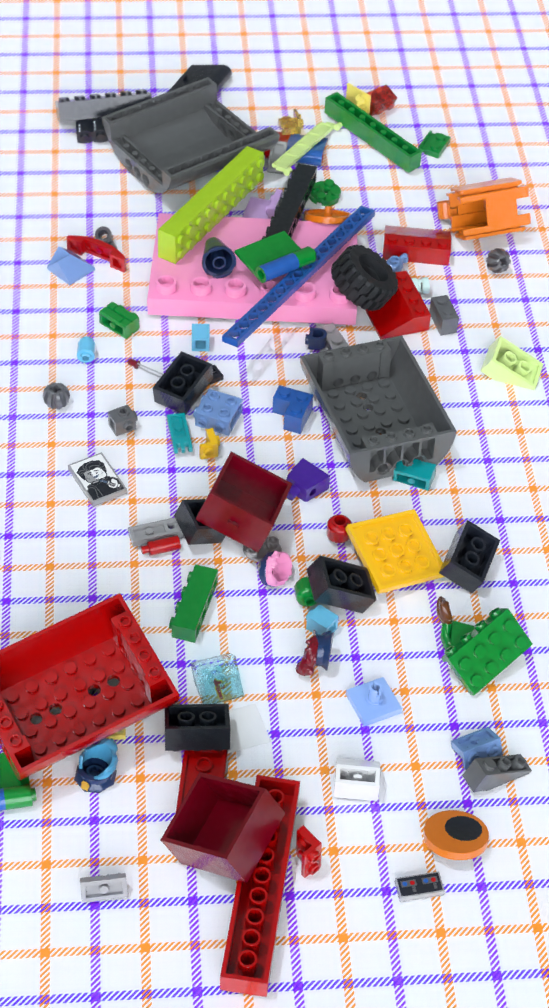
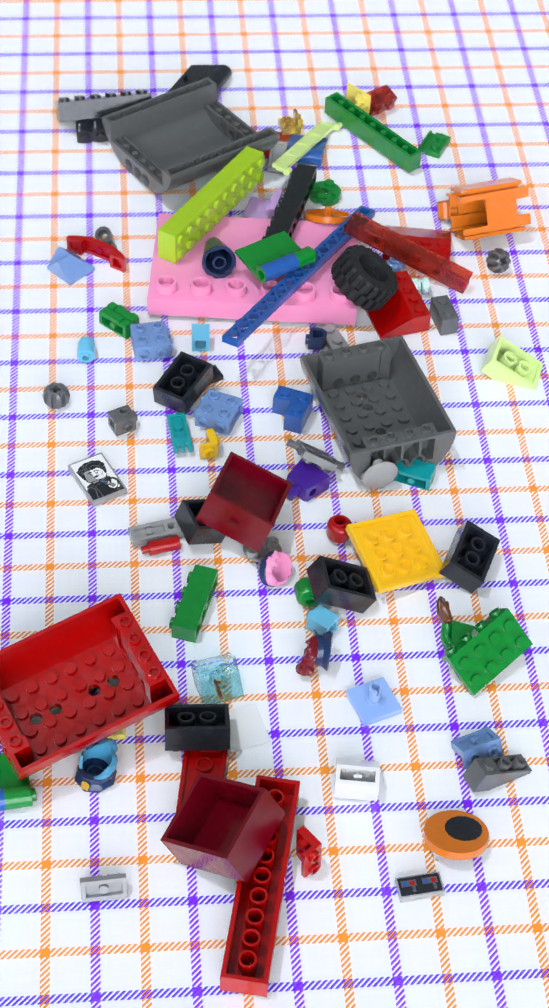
piece [127,359,163,378] -> none
none -> medium blue brick [130,321,173,361]
none -> dark grey plate [286,439,346,472]
none -> clear red tile [343,211,473,294]
none -> light grey dish [360,459,398,489]

